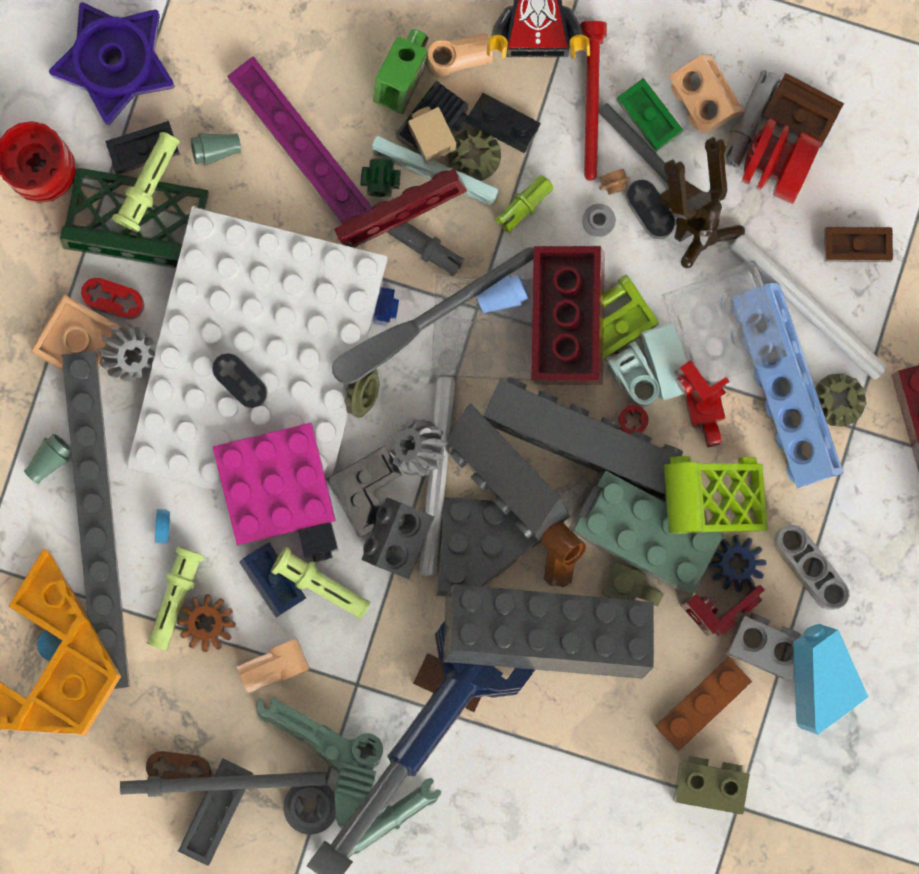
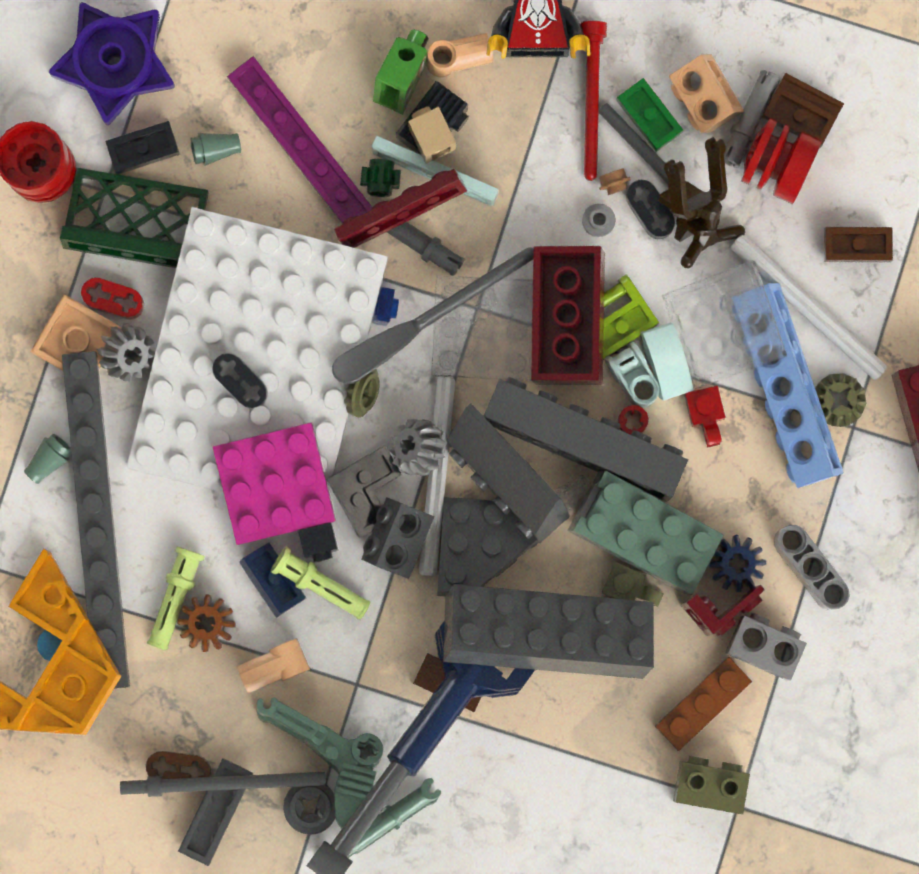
yellowish green pin [111,132,180,233] -> none
dark azure tile [155,509,170,543] -> none
olive gear [448,129,501,181] -> none
black plate [466,93,541,153] -> none
light blue cone [477,274,529,314] -> none
lime axle [495,175,554,234] -> none
dark orange piece [541,522,586,588] -> none
lime piece [663,456,768,534] -> none
red bracket [674,360,730,404] -> none
medium azure slope [793,624,868,735] -> none

